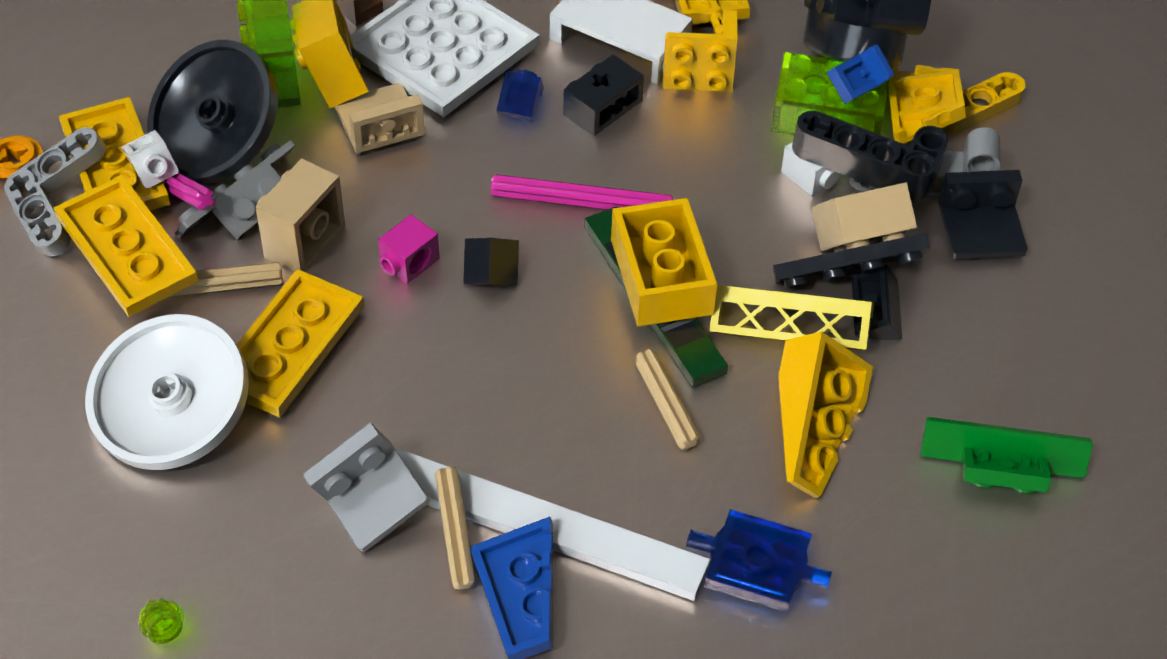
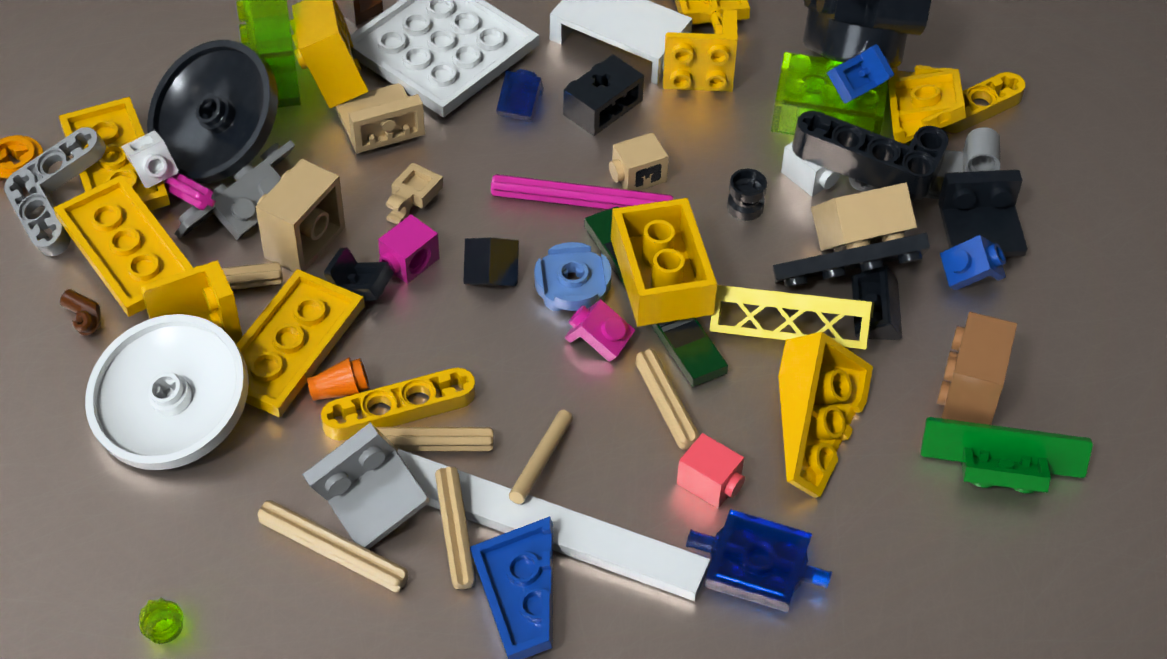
none -> reddish brown arm [60,289,101,336]
none -> yellow bracket [141,260,243,344]
none -> tan axle [257,500,408,592]
none -> orange cone [307,357,370,401]
none -> yellow beam [321,367,475,441]
none -> black bracket [324,247,394,300]
none -> tan axle [376,427,494,451]
none -> tan plate [386,163,443,225]
none -> tan bar [509,410,573,504]
none -> medium blue plate [534,242,612,311]
none -> dark pink bracket [564,299,635,362]
none -> tan brick [609,132,669,191]
none -> coral brick [677,433,745,508]
none -> black wheel [727,168,767,221]
none -> medium nougat brick [937,312,1017,425]
none -> blue bracket [940,235,1006,291]

